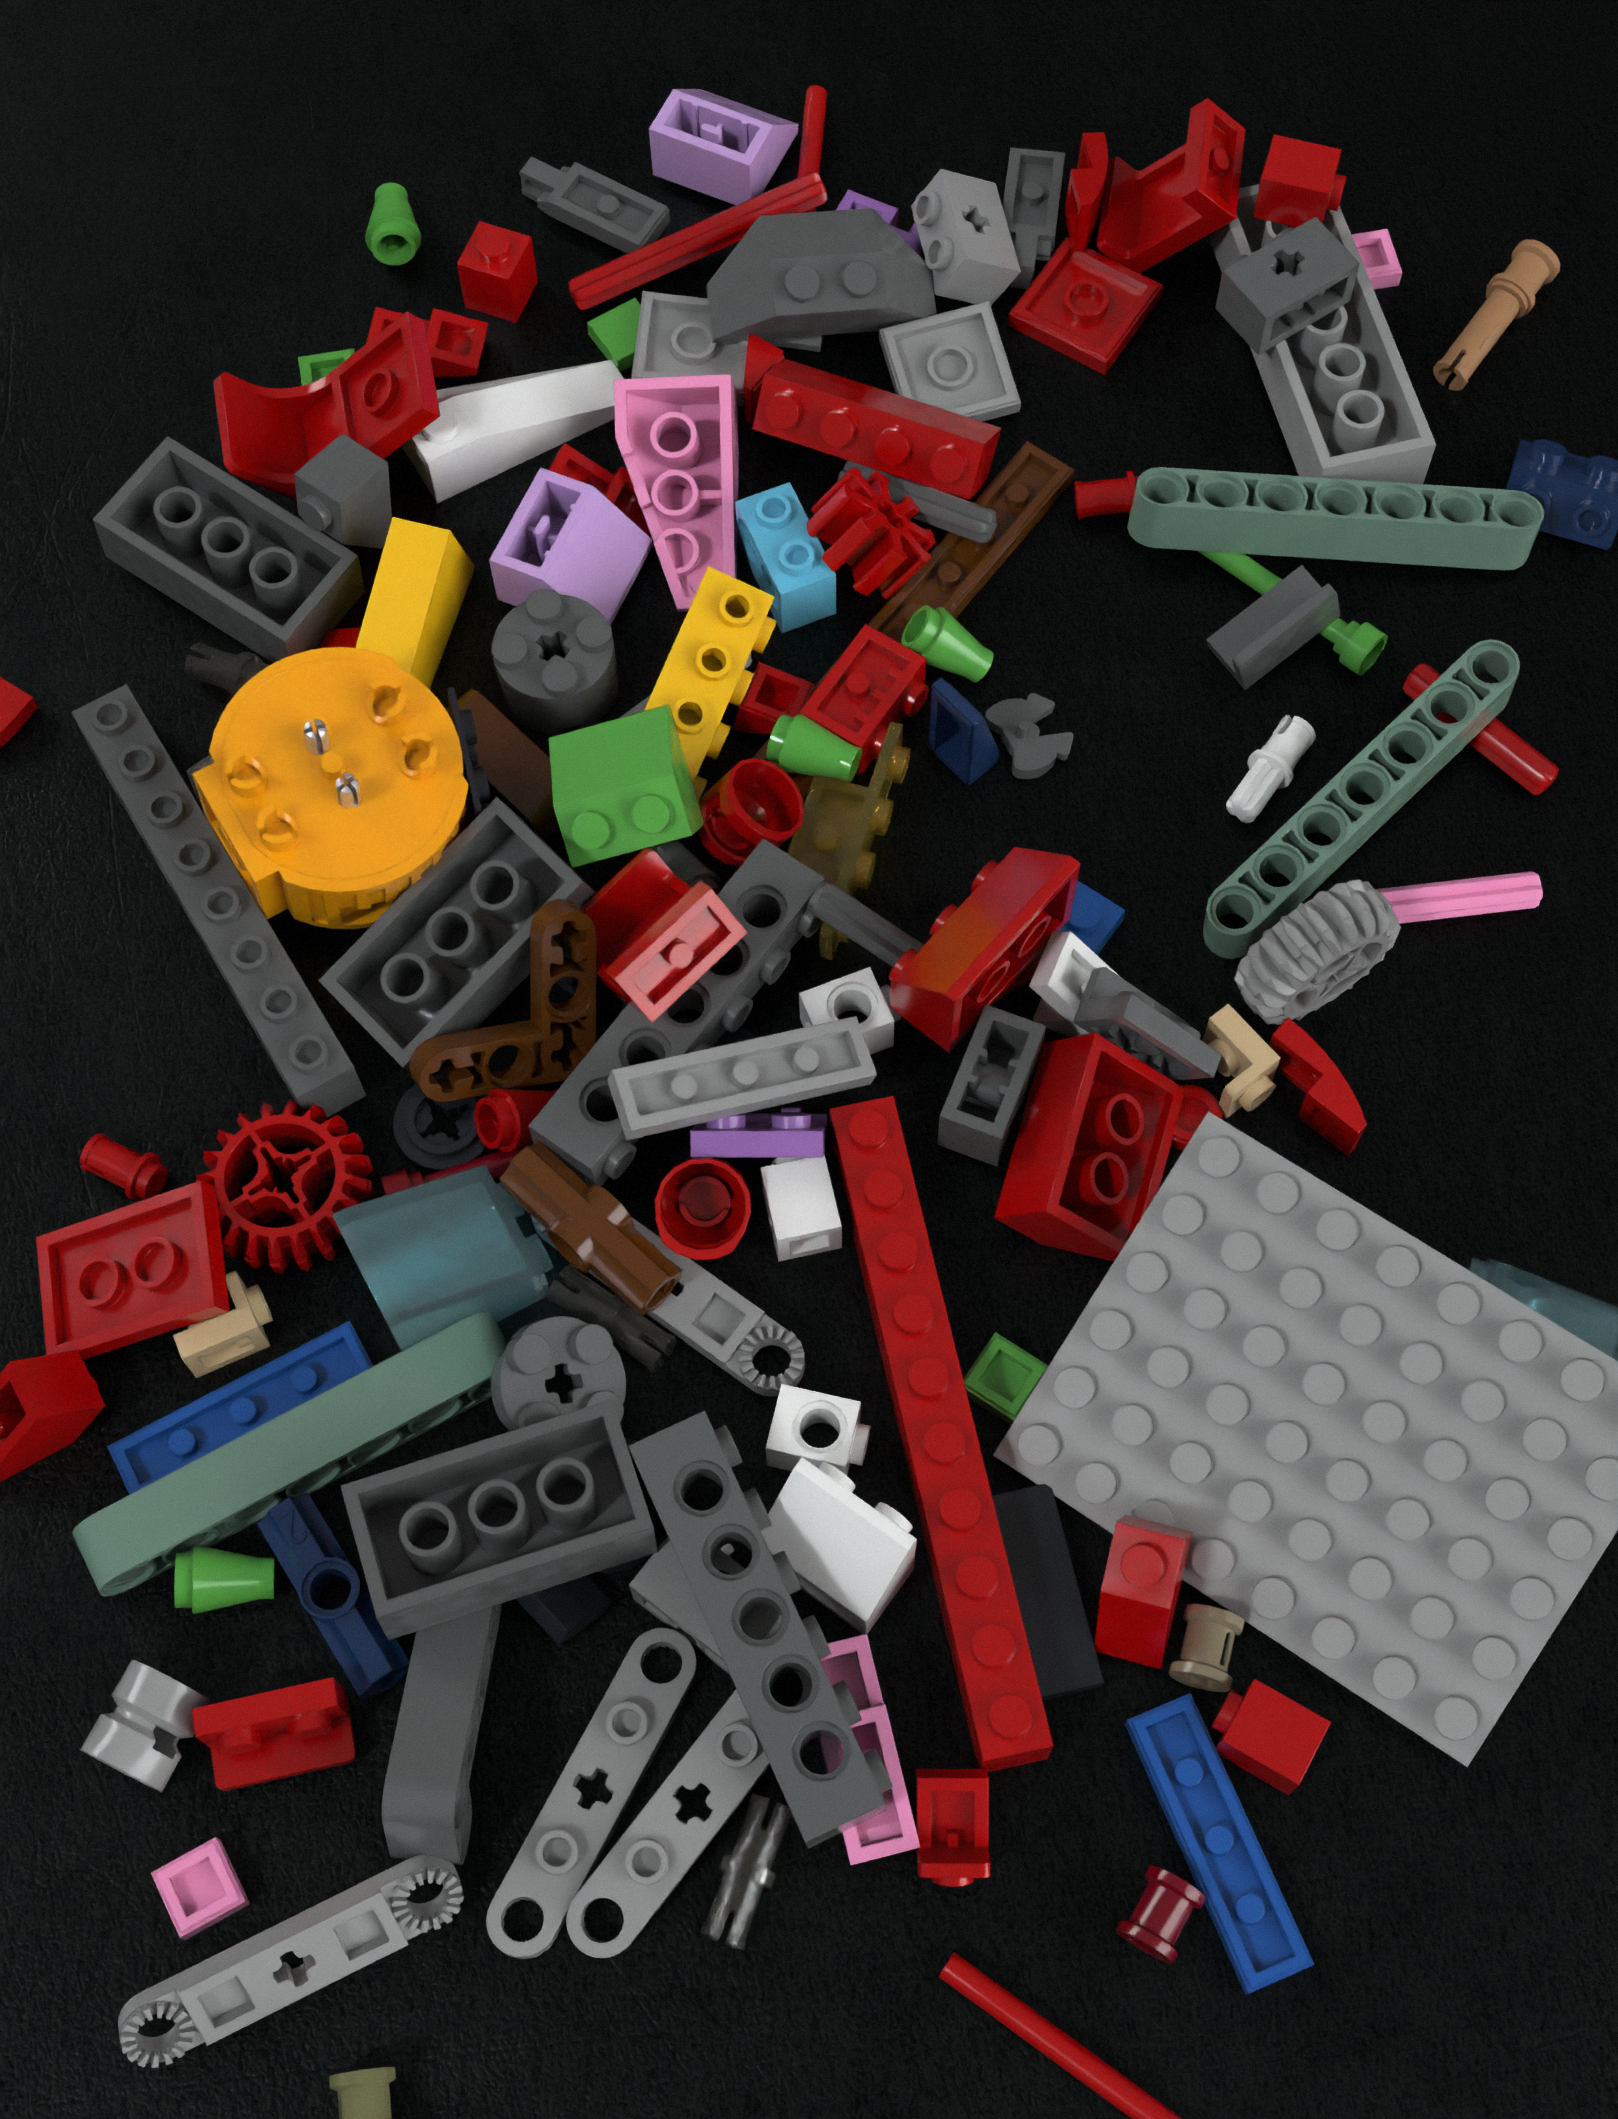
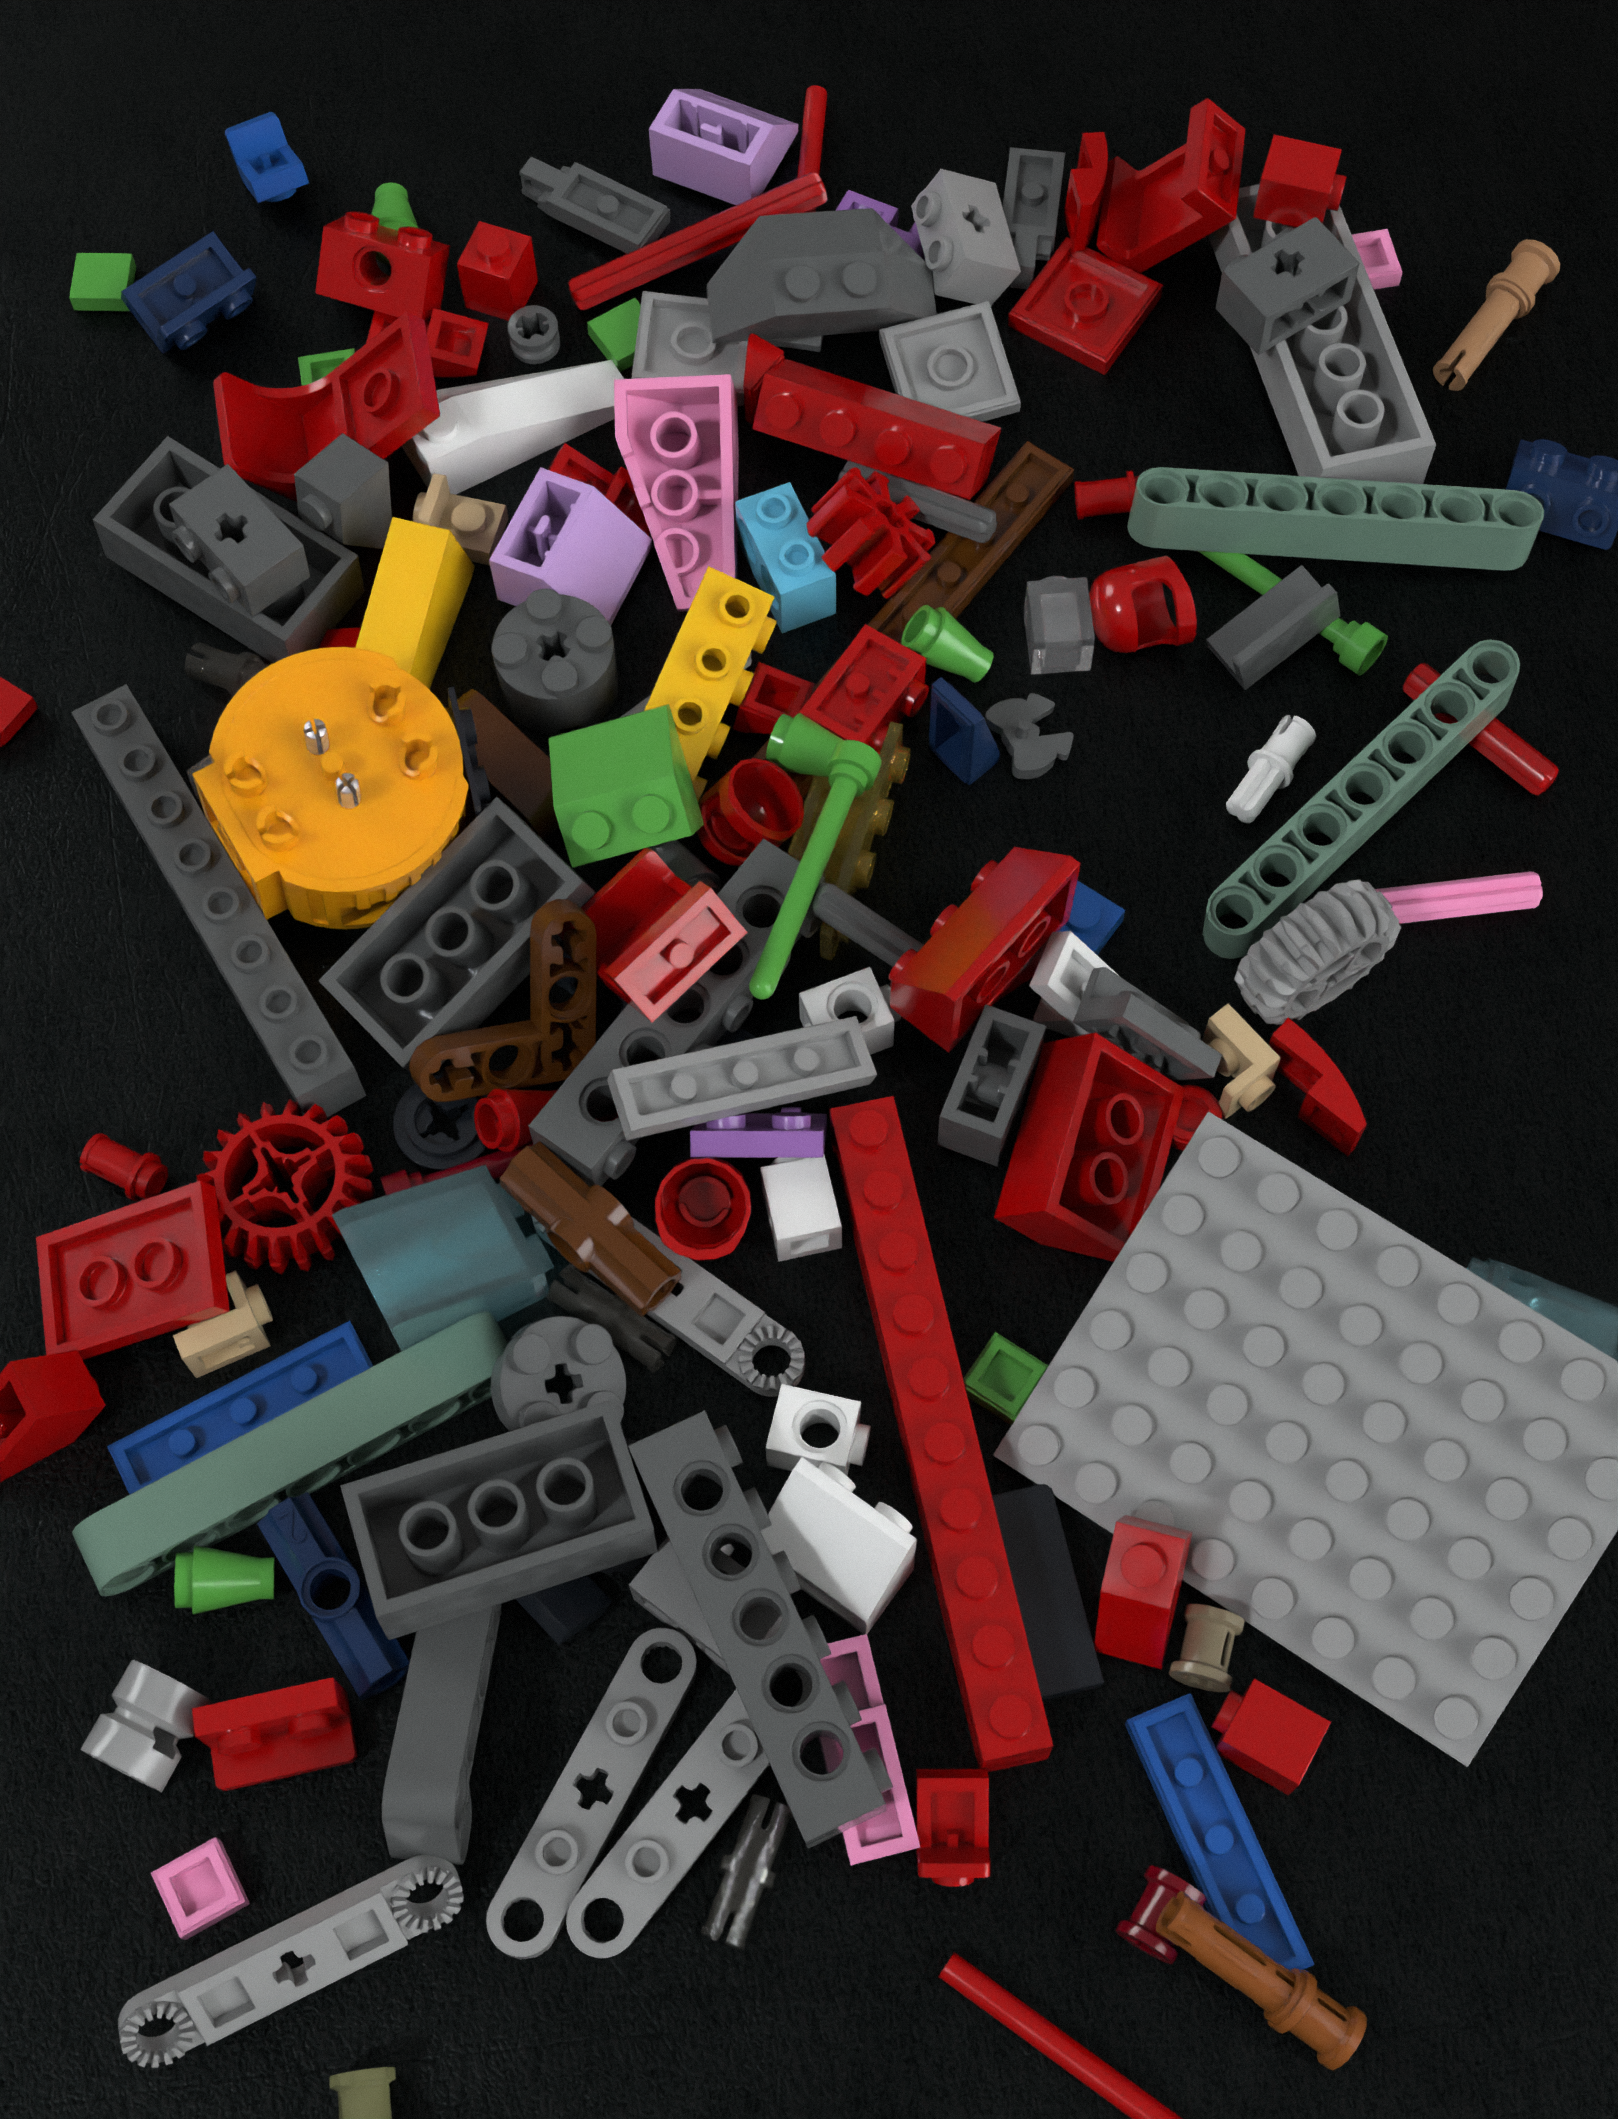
none -> bright green tile [69,253,136,311]
none -> dark blue bracket [121,231,257,354]
none -> dark grey brick [169,464,310,617]
none -> blue bracket [225,112,309,203]
none -> red brick [315,211,450,321]
none -> tan bracket [413,473,508,565]
none -> dark grey bush [508,305,560,364]
none -> bright green piece [749,740,882,999]
none -> clear brick [1023,576,1095,675]
none -> red helmet [1088,556,1197,653]
none -> dark orange pin [1156,1891,1367,2070]

